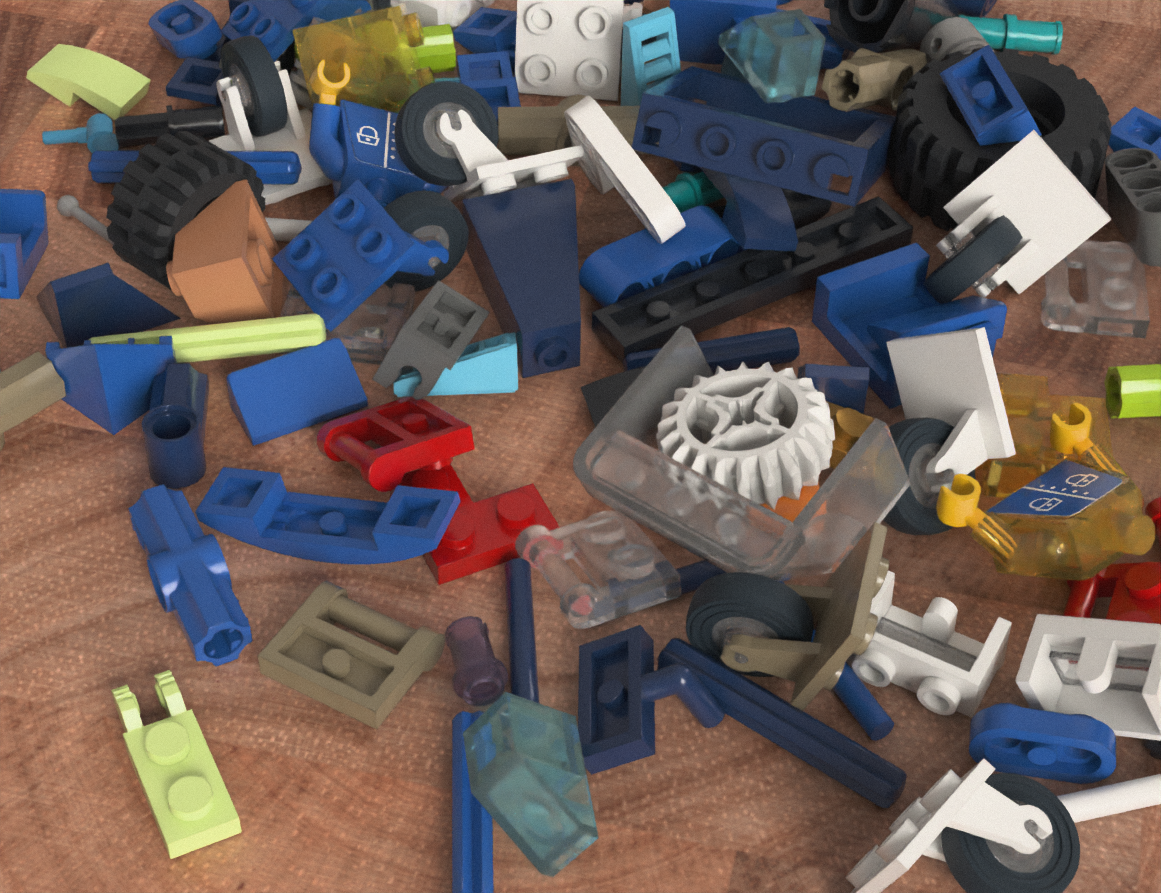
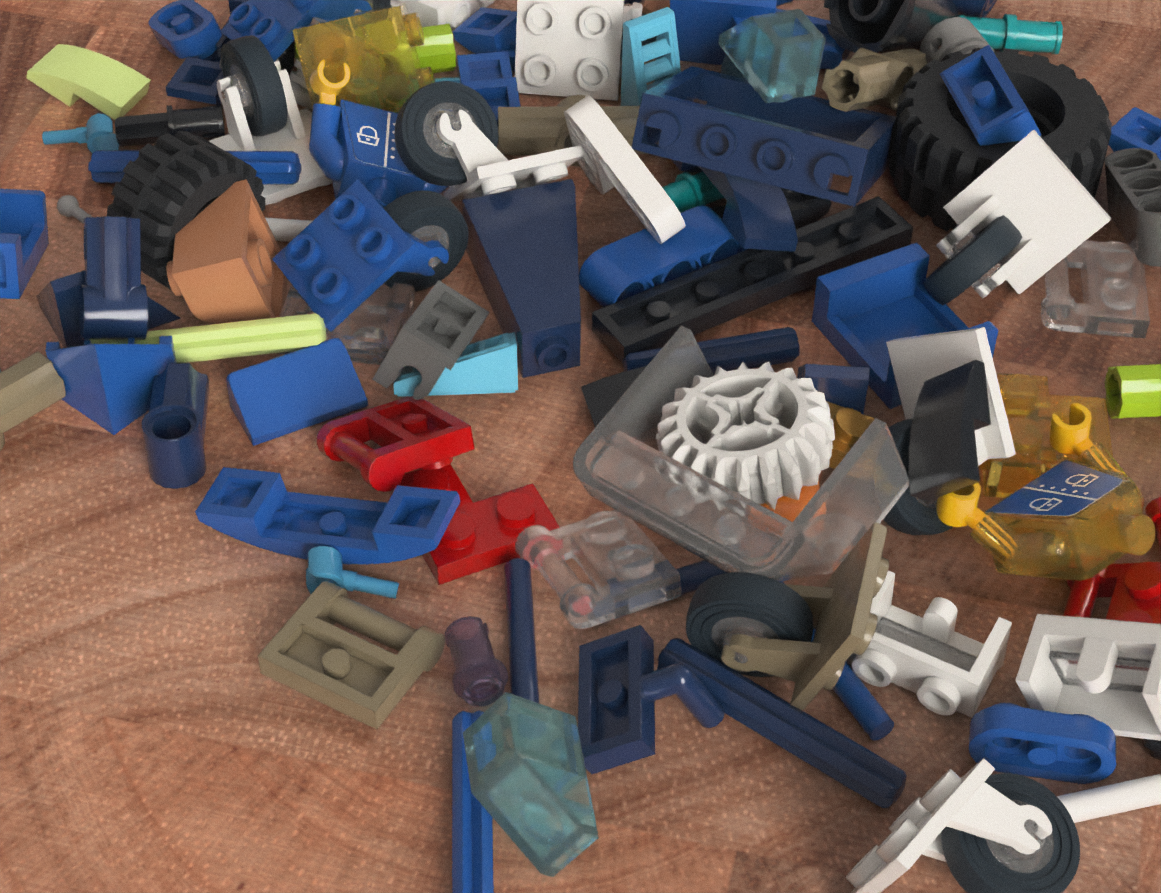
yellowish green hinge [111,670,242,859] -> none
blue piece [128,484,253,666] -> none
blue slope [867,295,1007,360] -> none
none -> dark blue piece [79,216,148,340]
none -> dark azure hand [306,546,399,599]
none -> black slope [909,360,991,501]

